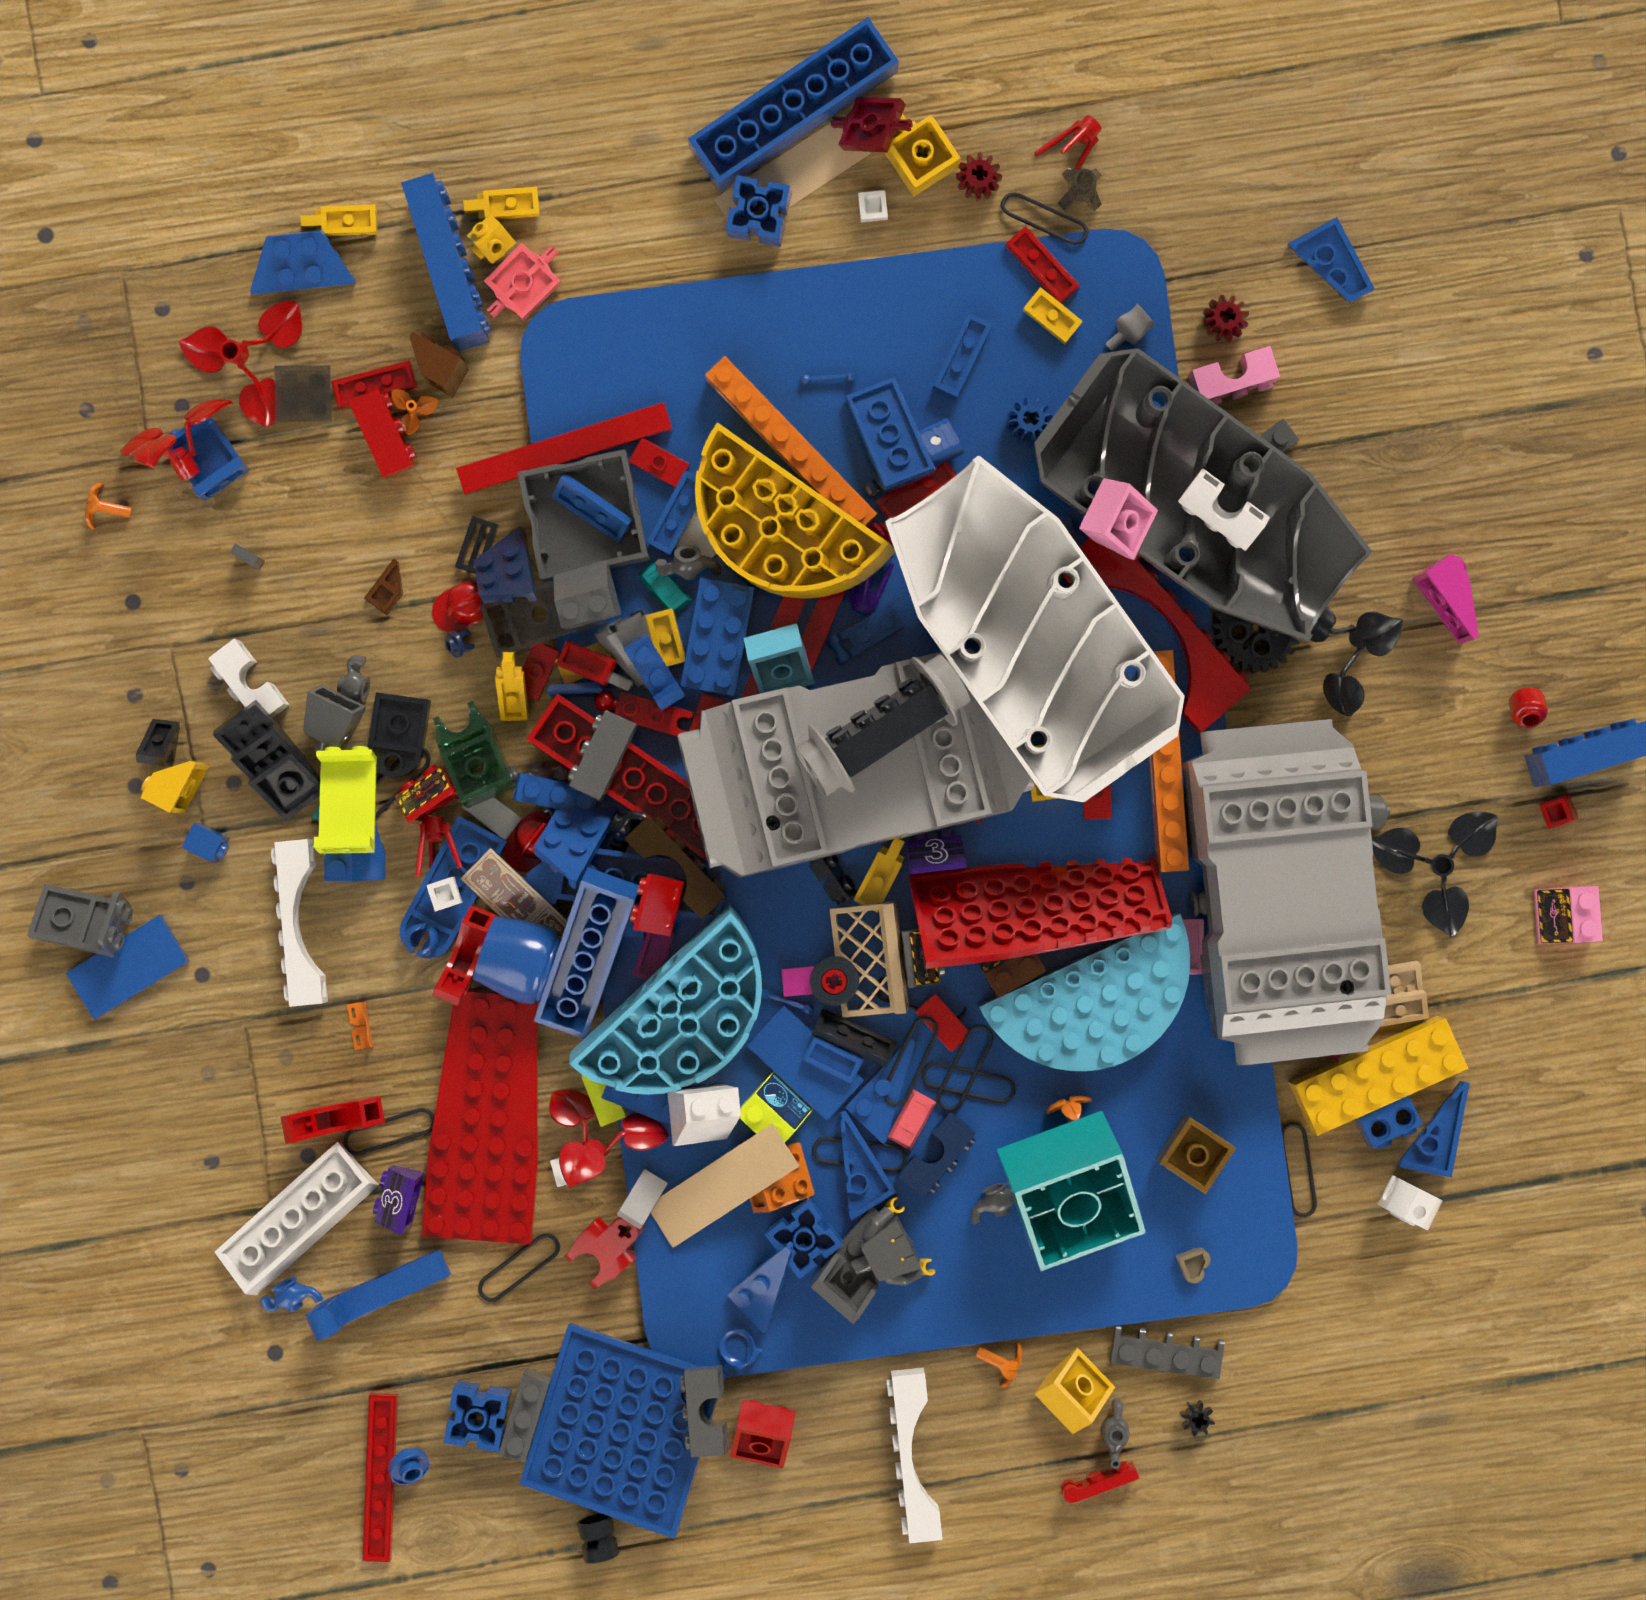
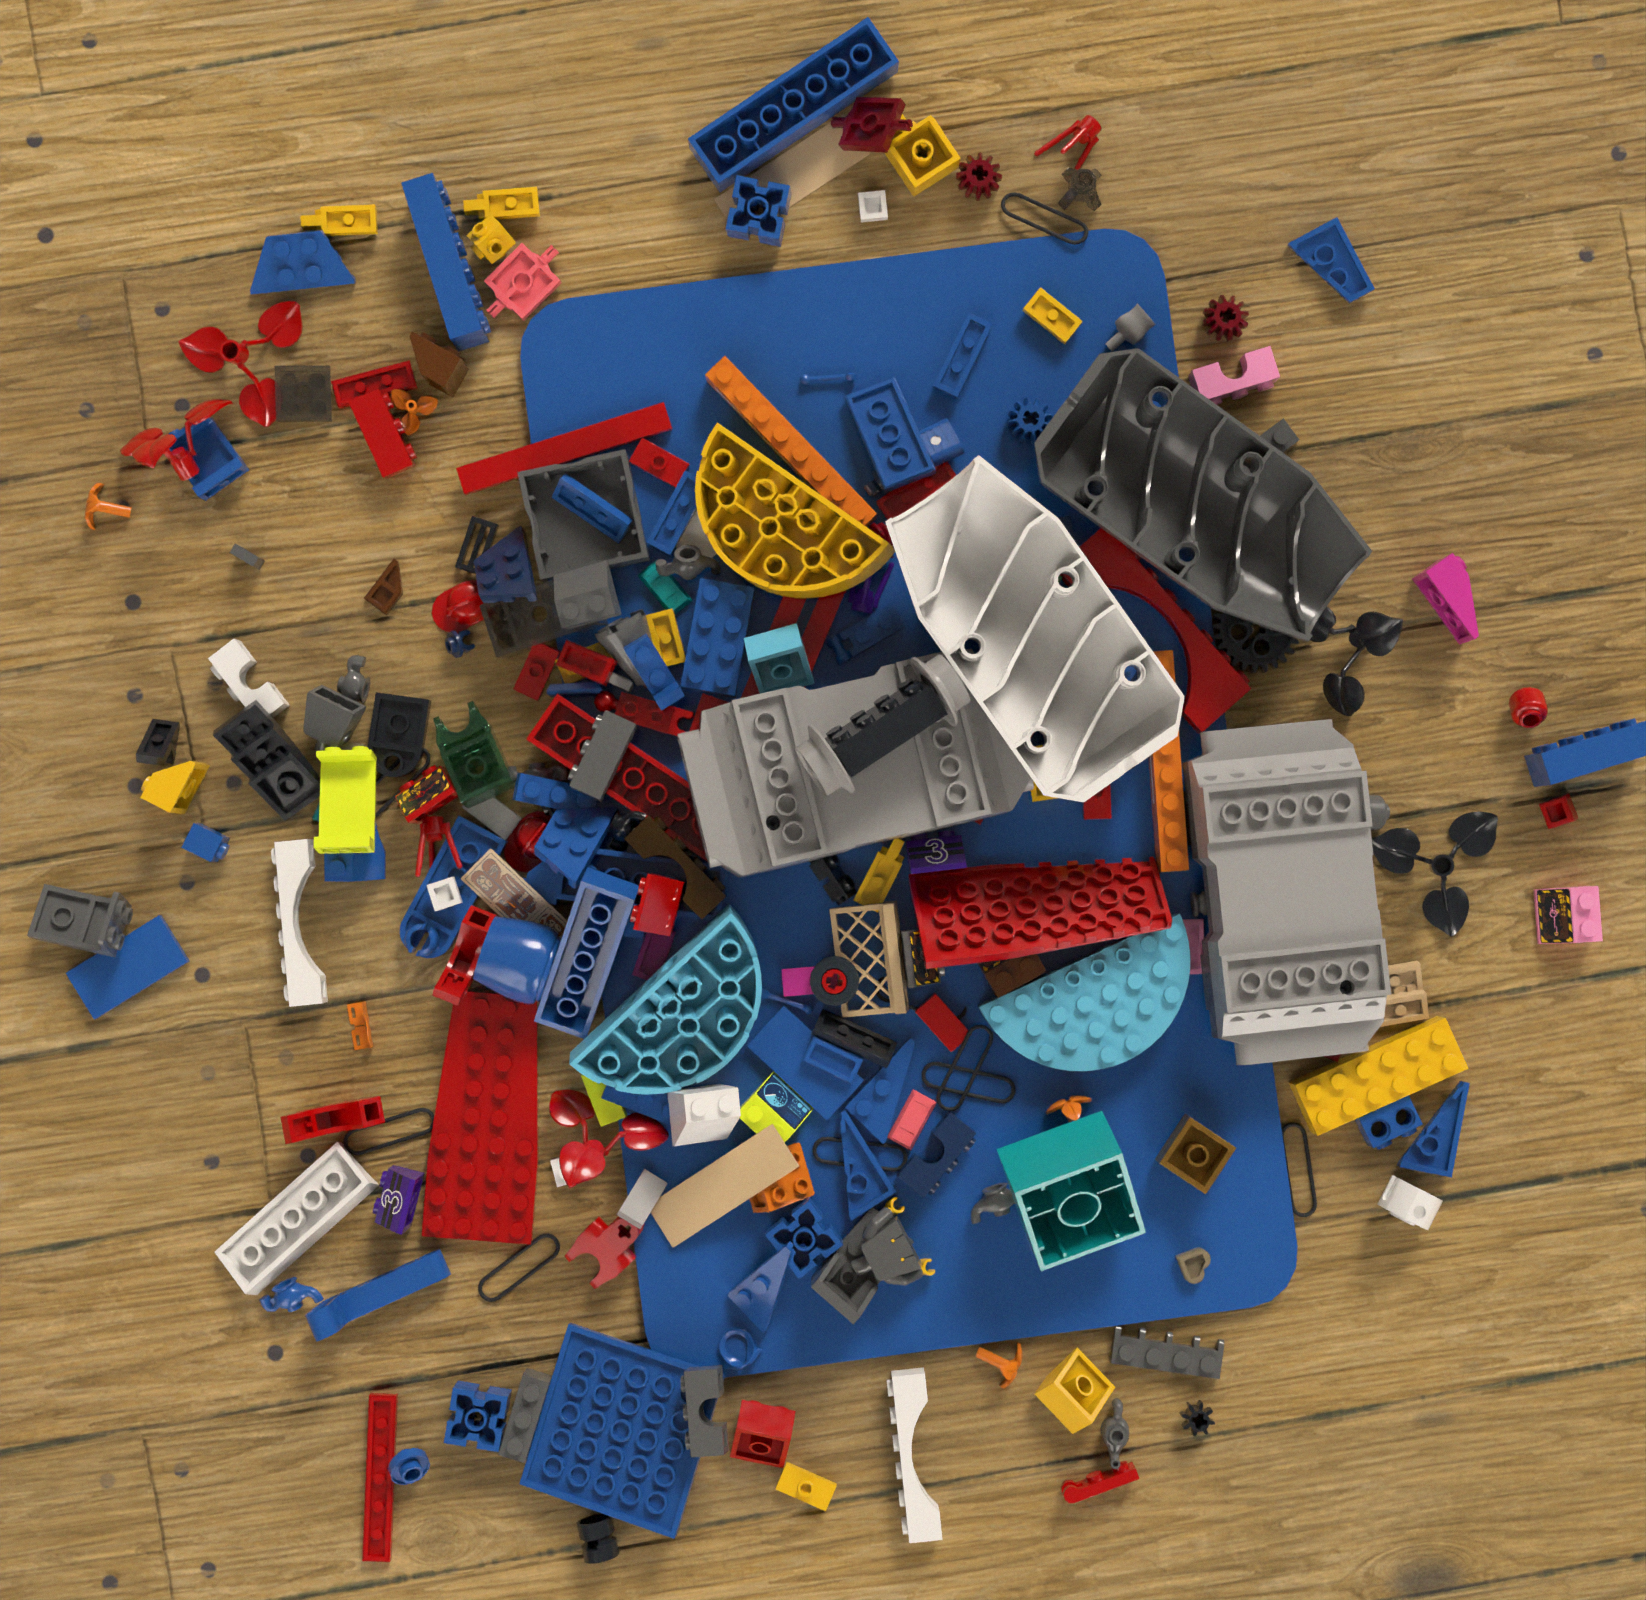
yellow hinge [495,652,529,721] -> none
black piece [883,1016,938,1106] -> none
red tile [1005,225,1080,304] -> none
bright pink slope [1079,478,1158,560] -> none
white arch [1178,468,1270,551] -> none
none -> yellow plate [775,1461,837,1511]

